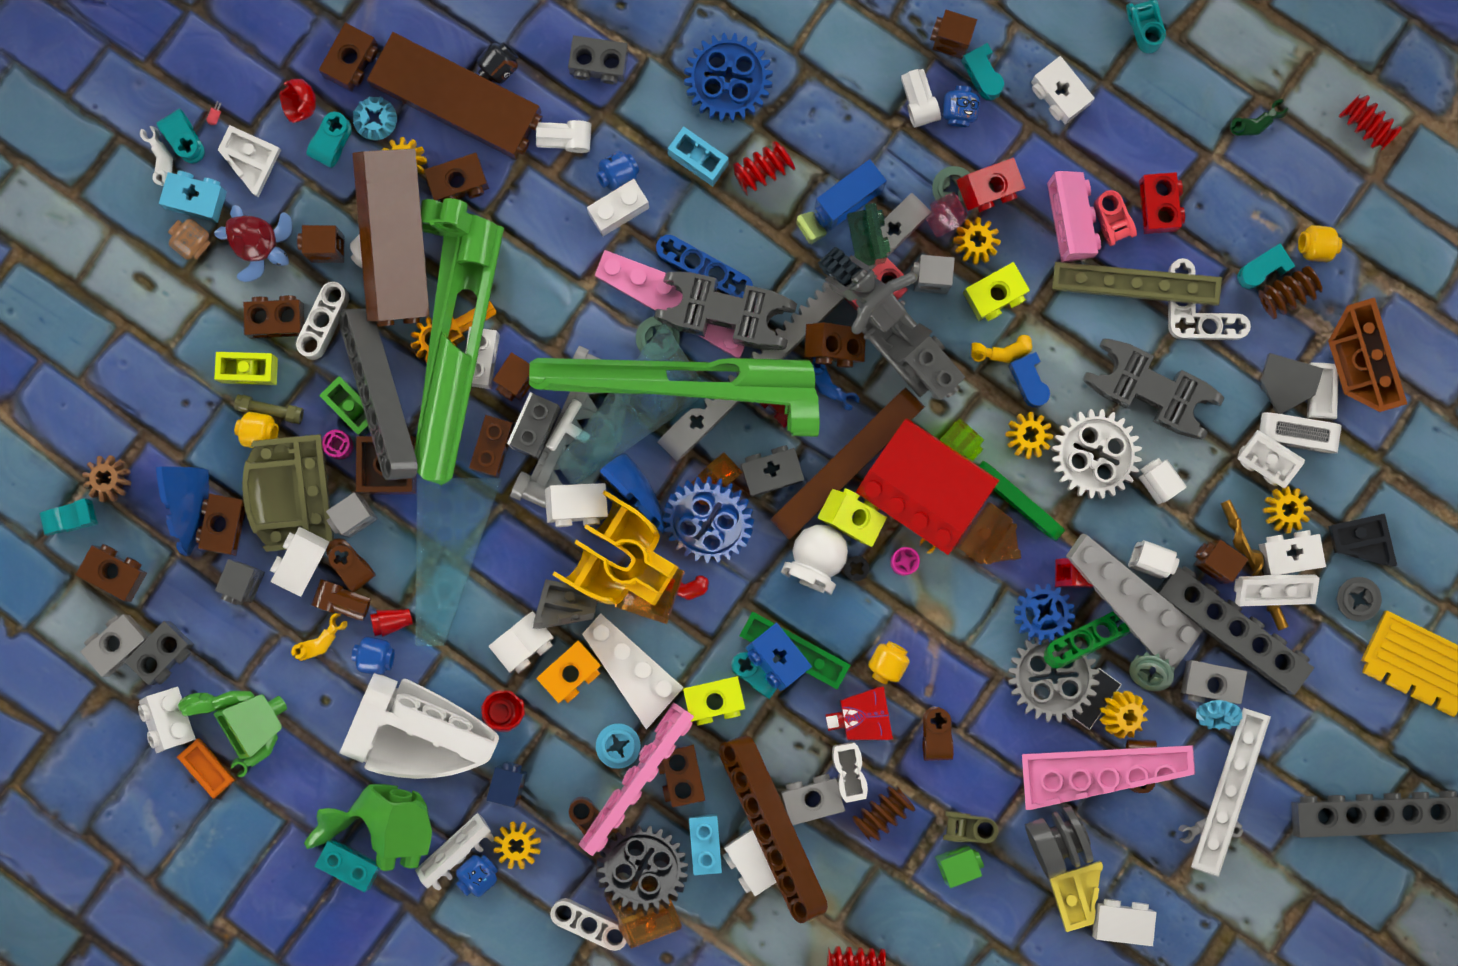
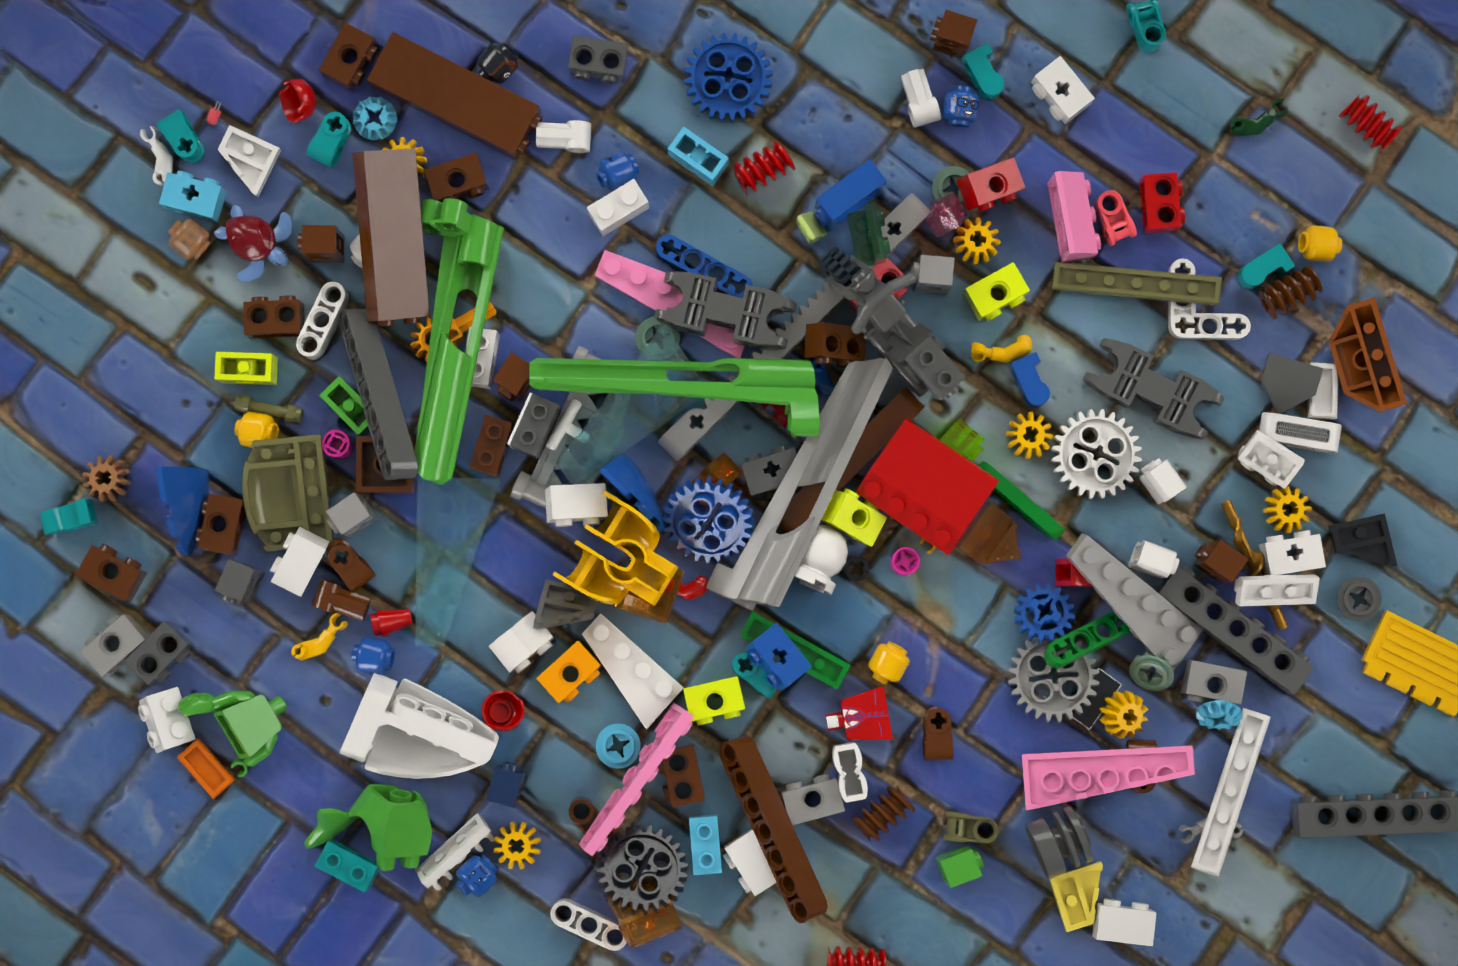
none -> light grey panel [706,357,893,611]

